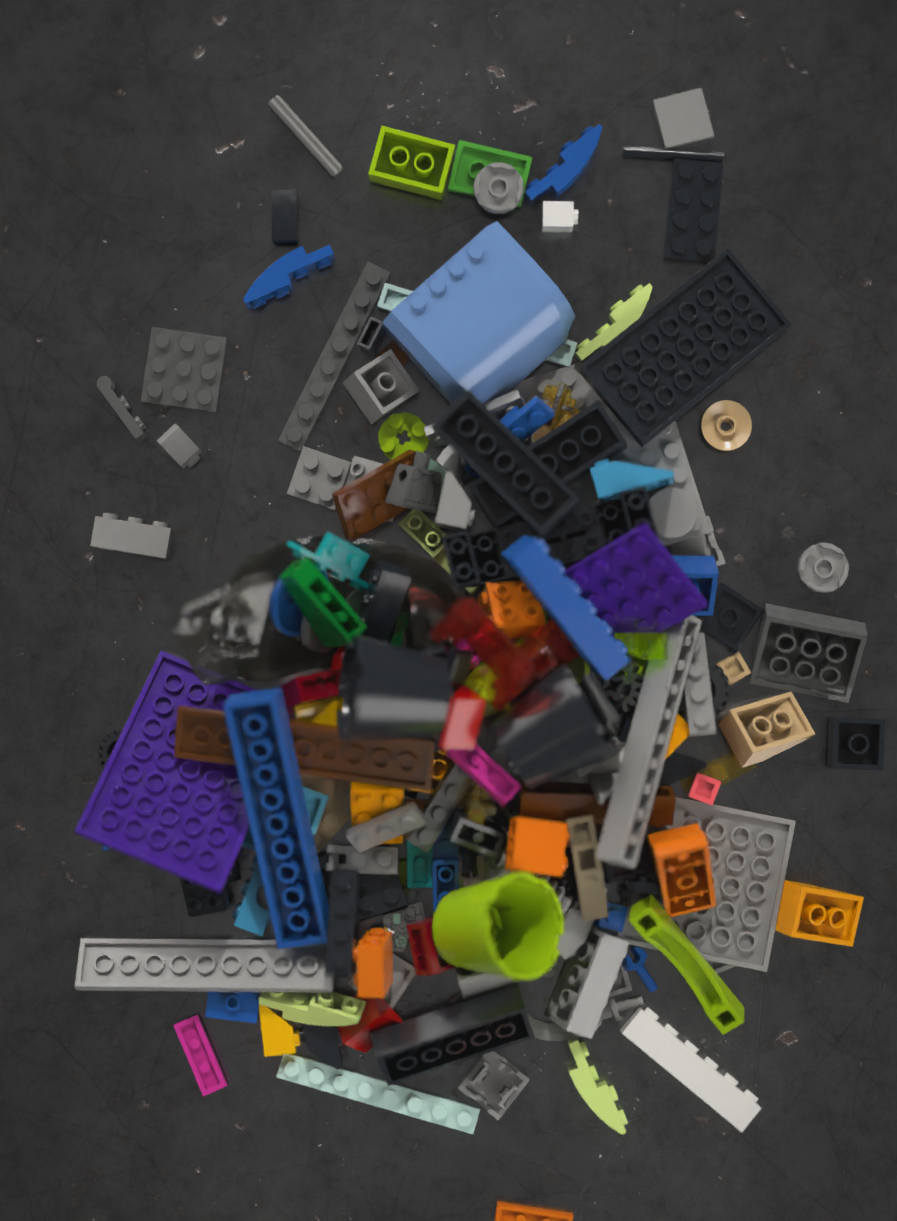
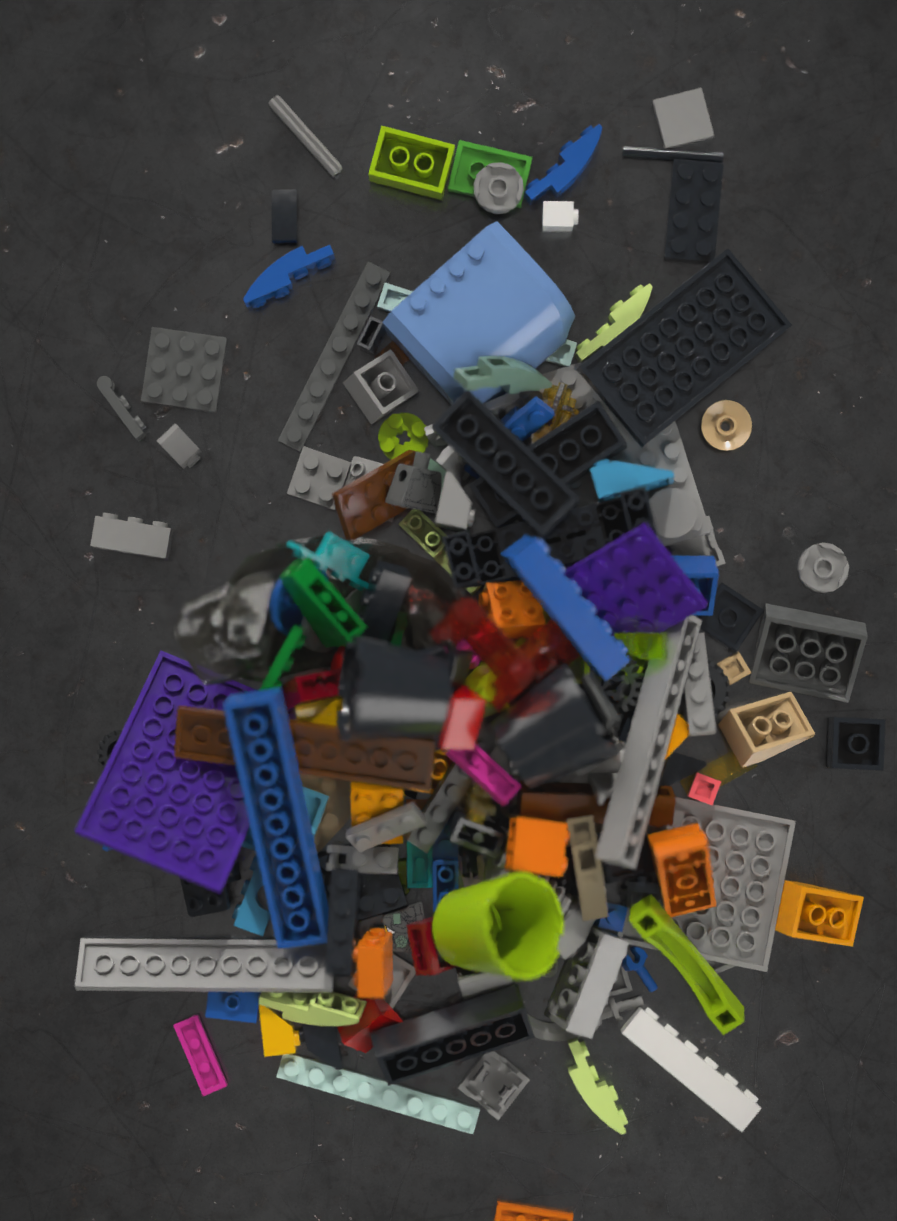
none -> green plate [259,624,307,691]
none -> sand green slope [453,356,552,394]

